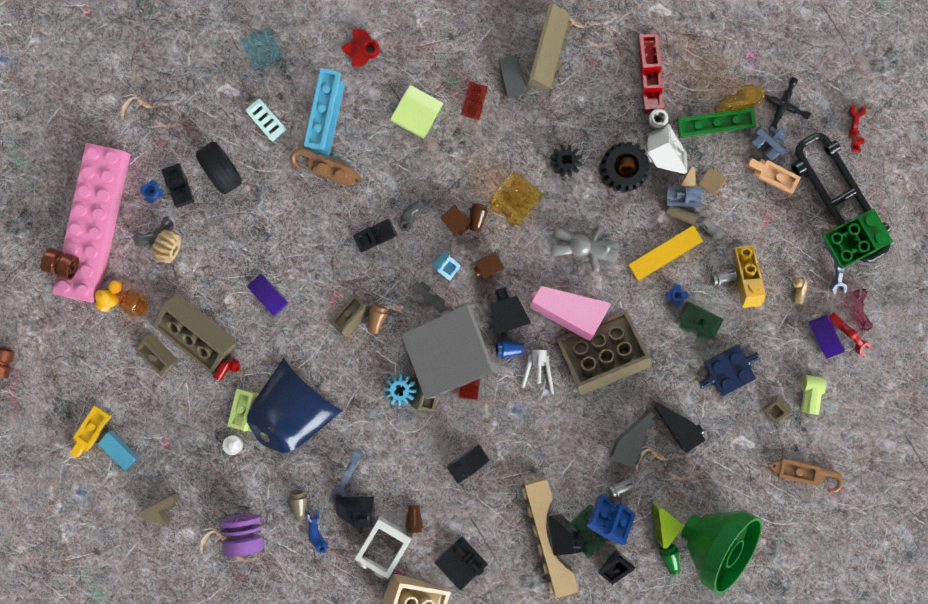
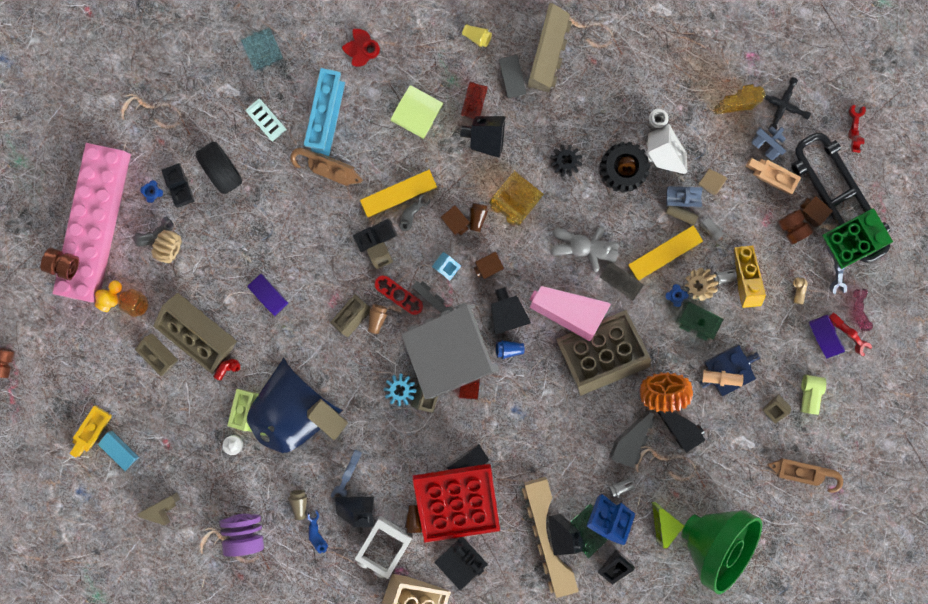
white plant [521,350,554,394] -> none
red slope [639,33,664,113] -> none
green cone [660,543,681,574] -> none
green plate [677,108,756,139] -> none
tan slope [678,167,696,187] -> none
none -> dark tan slope [307,399,348,440]
none -> yellow tile [360,169,437,218]
none -> dark tan slope [367,242,393,269]
none -> red beam [375,276,423,315]
none -> red plate [412,464,500,543]
none -> black torso [460,116,506,158]
none -> light yellow cone [462,24,492,47]
none -> clear smoke slope [600,262,644,300]
none -> orange gear [640,372,693,413]
none -> tan gear [685,268,719,301]
none -> light nougat pin [702,370,743,387]
none -> copper wheel [778,209,814,245]
none -> reddish brown brick [799,196,833,227]

